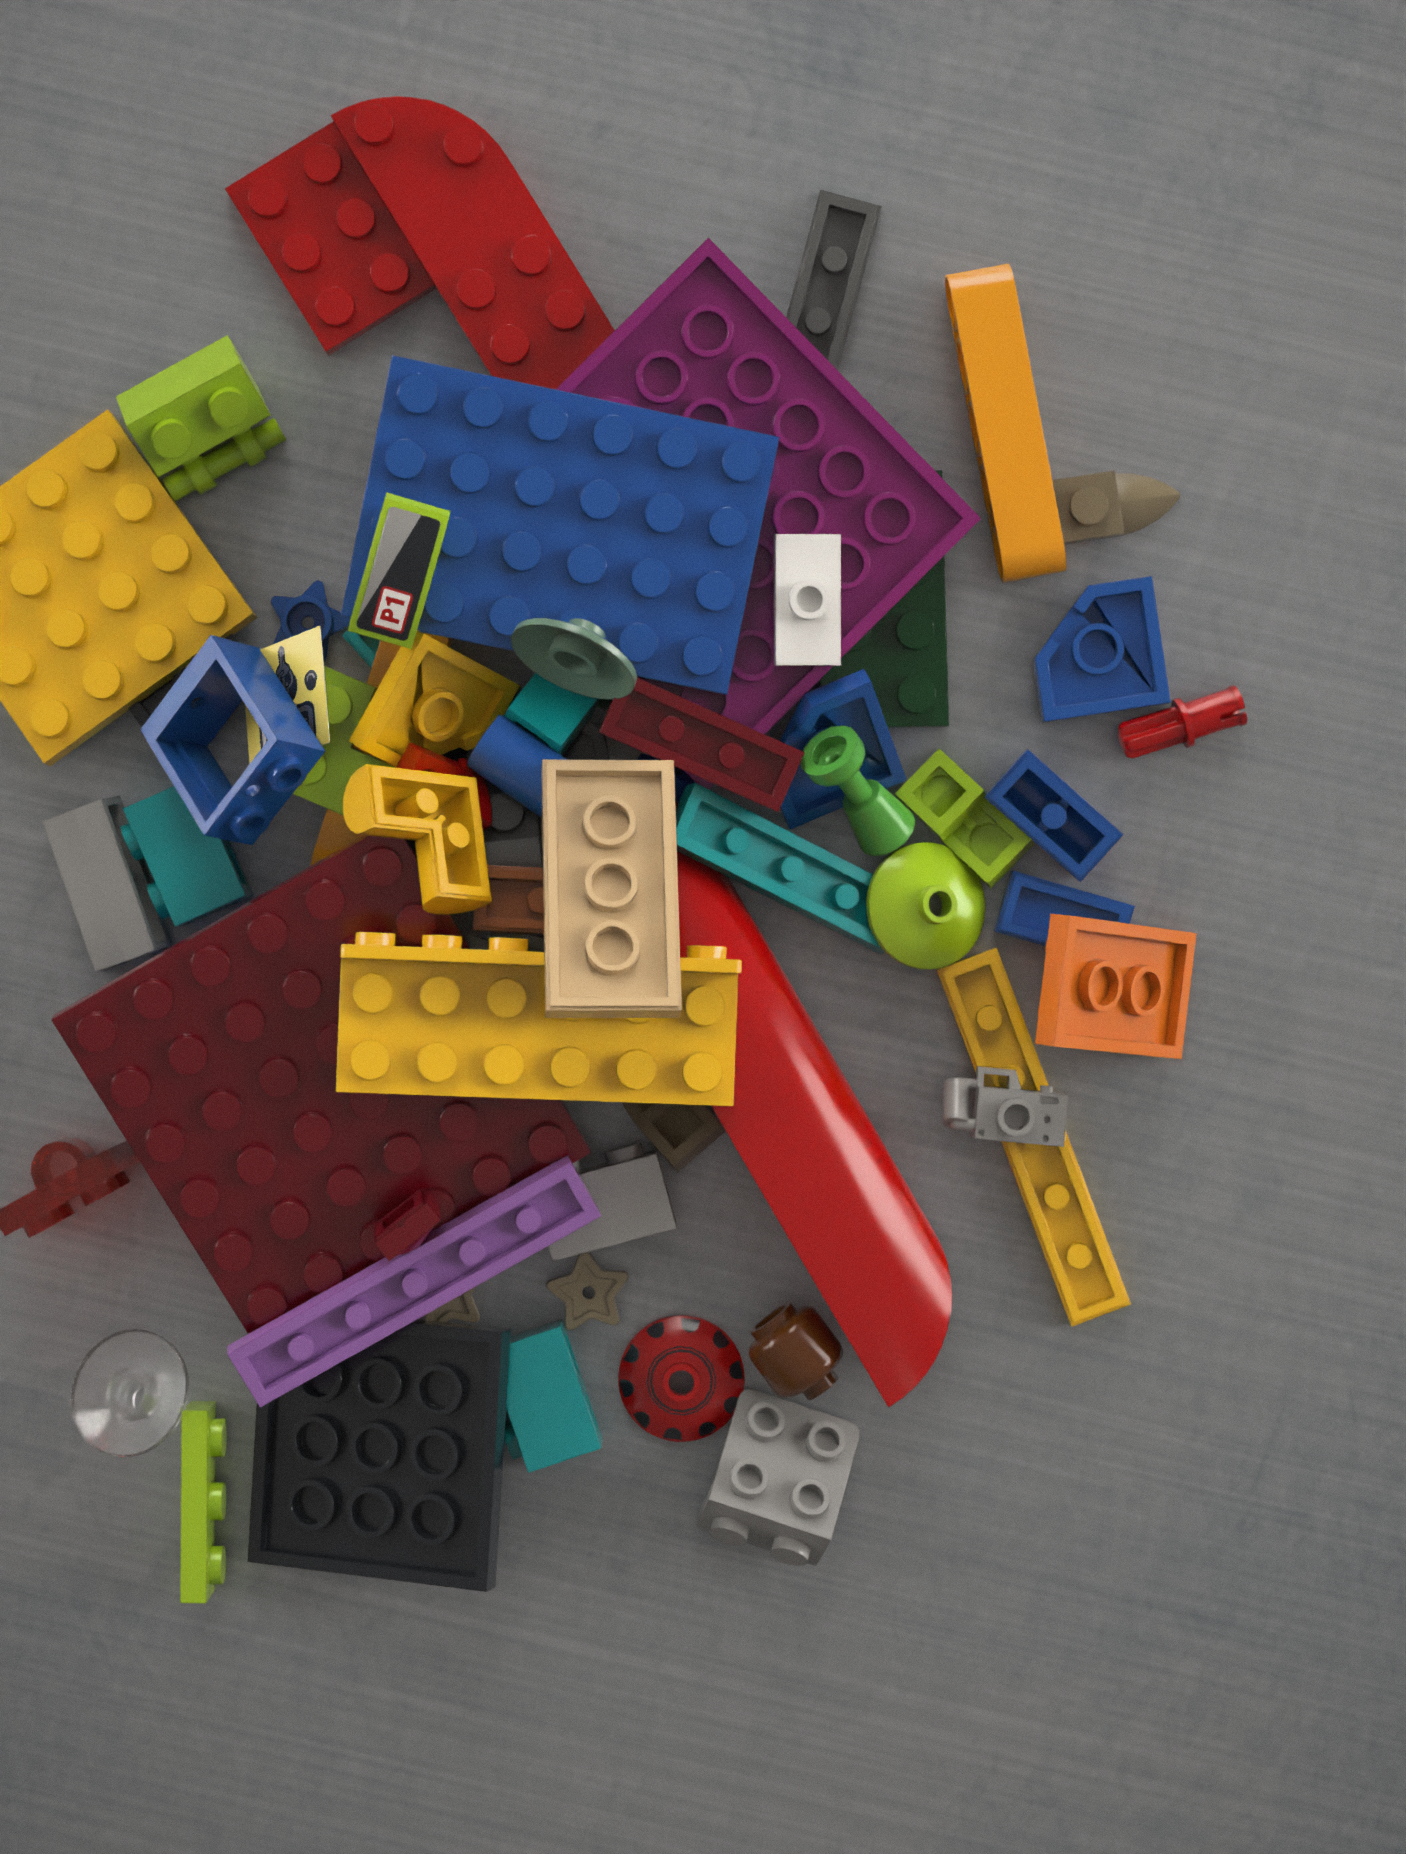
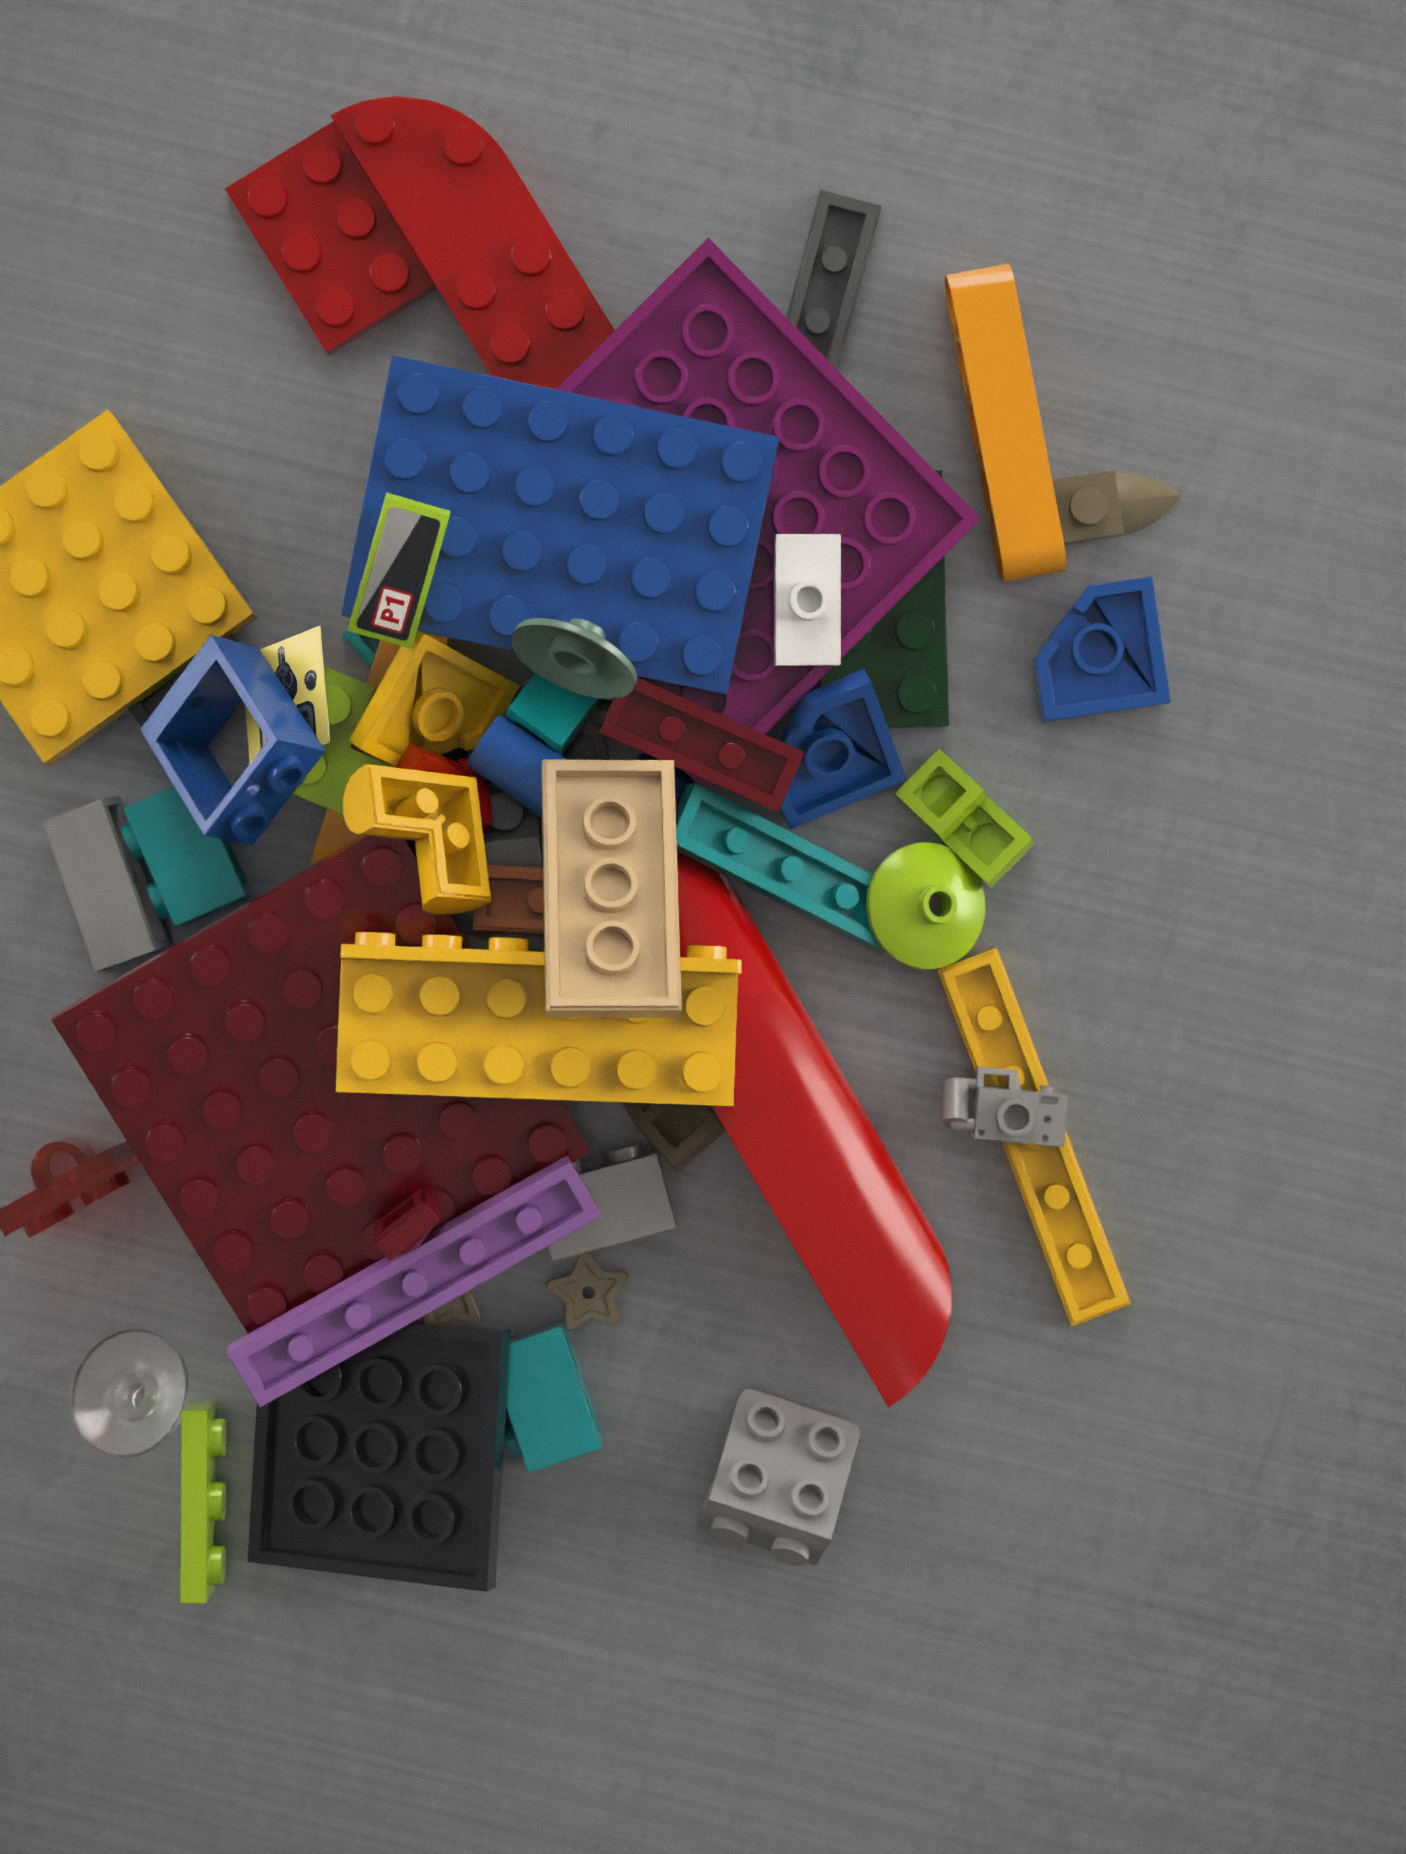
lime brick [116,335,287,502] -> none
blue plate [271,580,350,662] -> none
red dish [618,1315,745,1442] -> none
reddish brown head [749,1302,843,1401] -> none
bright green piece [801,725,915,856] -> none
blue brick [985,749,1123,882] -> none
blue tile [993,870,1135,947] -> none
orange plate [1035,913,1197,1059] -> none
red axle [1118,685,1248,759] -> none

